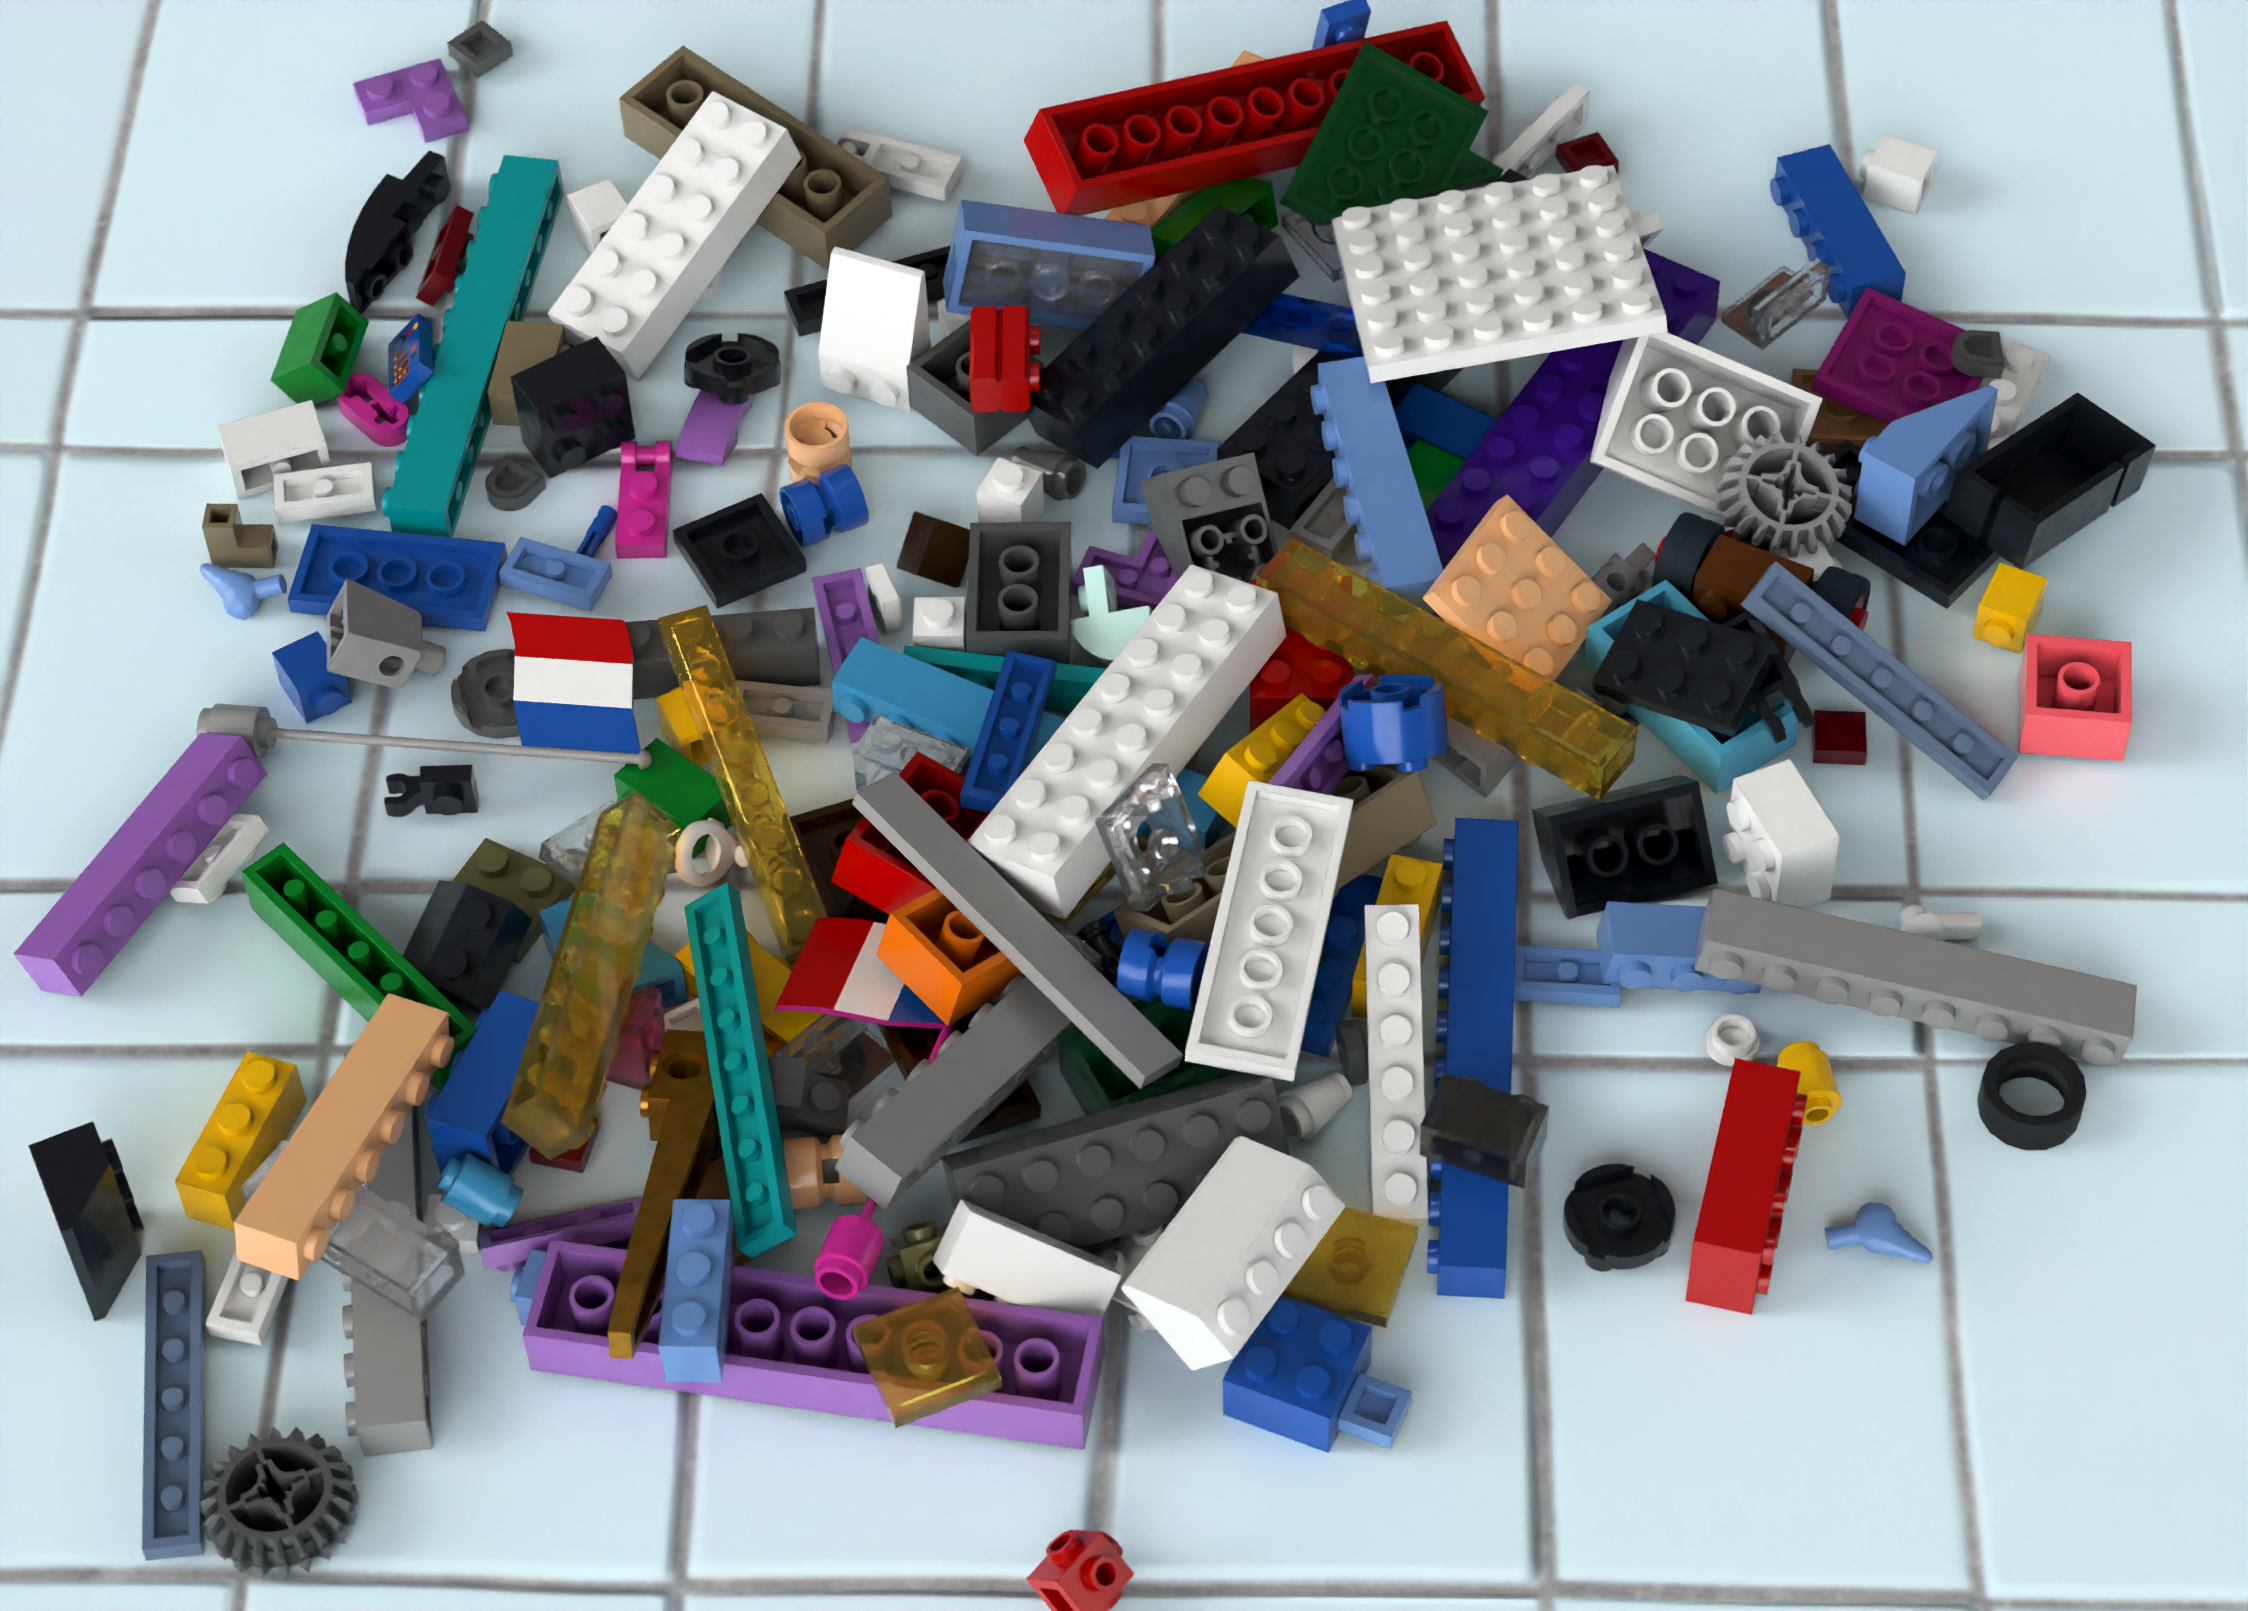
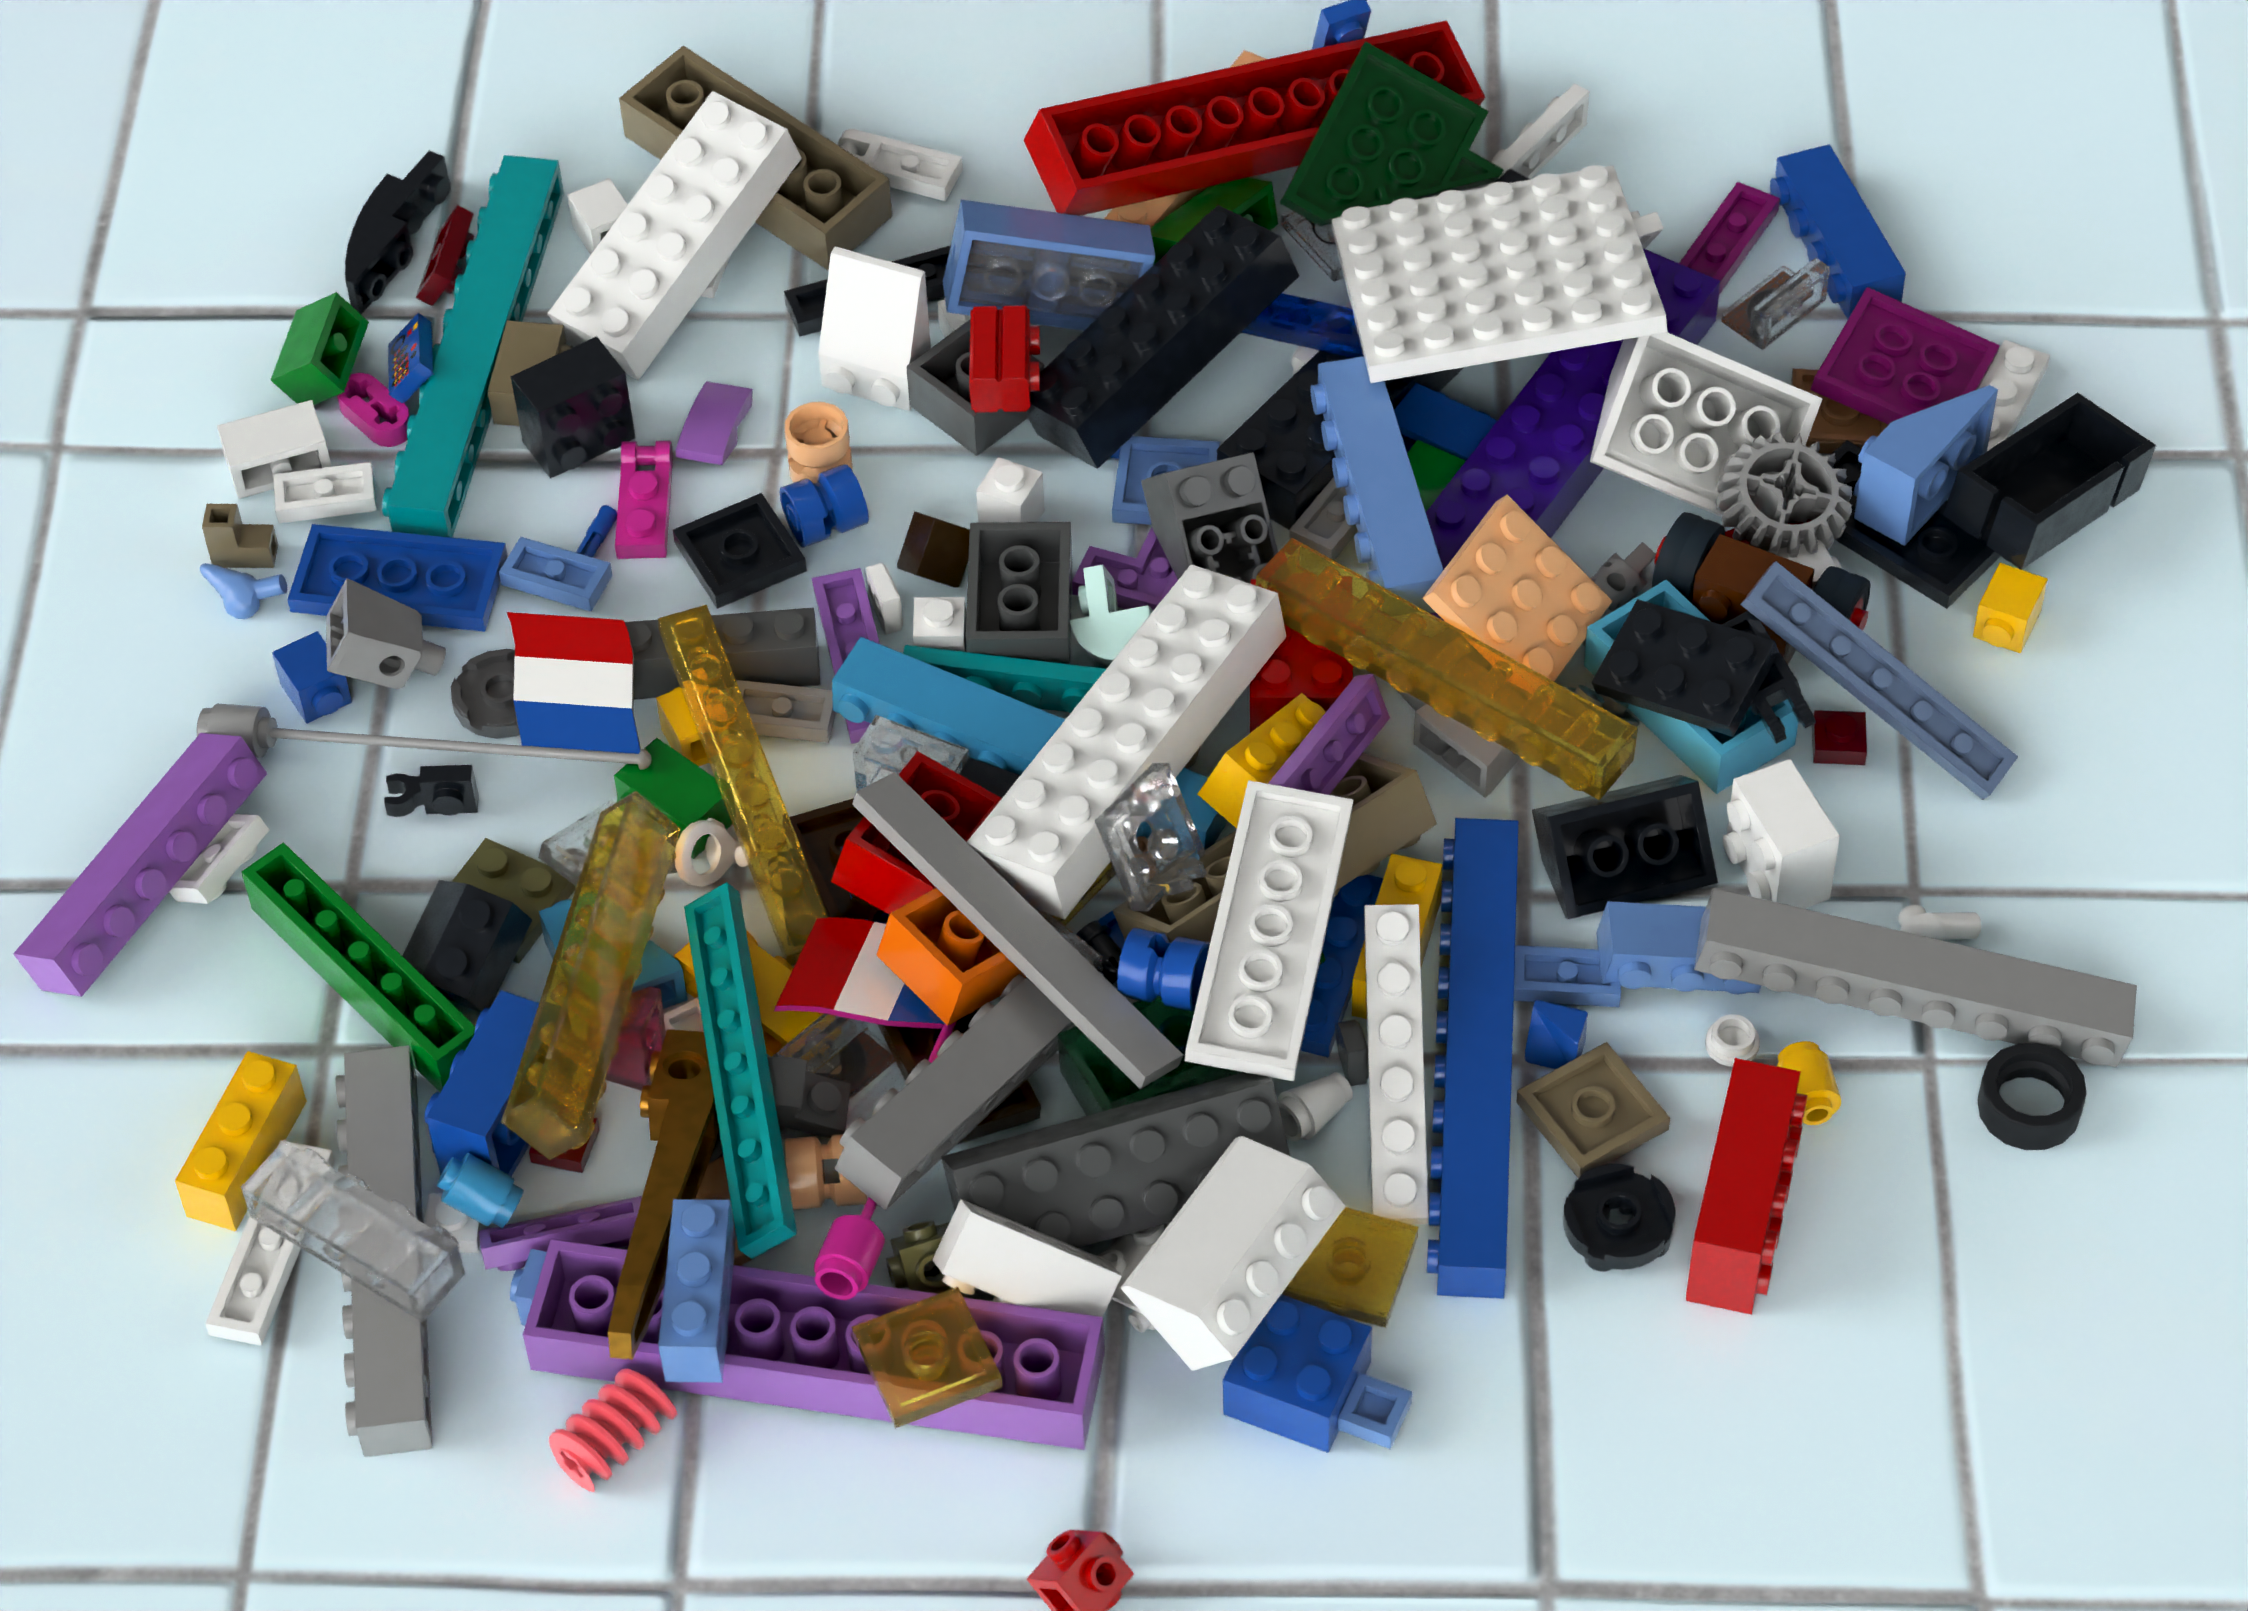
black slope [28,1121,144,1321] -> none
sand blue plate [142,1250,206,1561] -> none
dark grey gear [200,1427,359,1579] -> none
light nougat brick [234,993,454,1281] -> none
medium lavender plate [353,58,469,143] -> none
dark grey plate [447,20,513,78] -> none
dark grey tile [485,456,546,511] -> none
black plate [684,333,781,405] -> none
blue tile [959,650,1057,813] -> none
dark grey cone [1011,446,1086,501] -> none
medium blue cone [1150,379,1208,440] -> none
blue brick [1338,674,1449,772] -> none
clear smoke brick [1420,1073,1549,1189] -> none
dark red tile [1555,132,1619,173] -> none
medium blue animal [1825,1202,1933,1264] -> none
white brick [1860,134,1938,215] -> none
dark grey tile [1950,330,2005,379] -> none
coral brick [2018,634,2132,761] -> none
none -> coral piece [549,1369,678,1492]
none -> dark tan plate [1516,1042,1670,1178]
none -> blue slope [1524,1000,1588,1069]
none -> magenta plate [1679,181,1780,295]

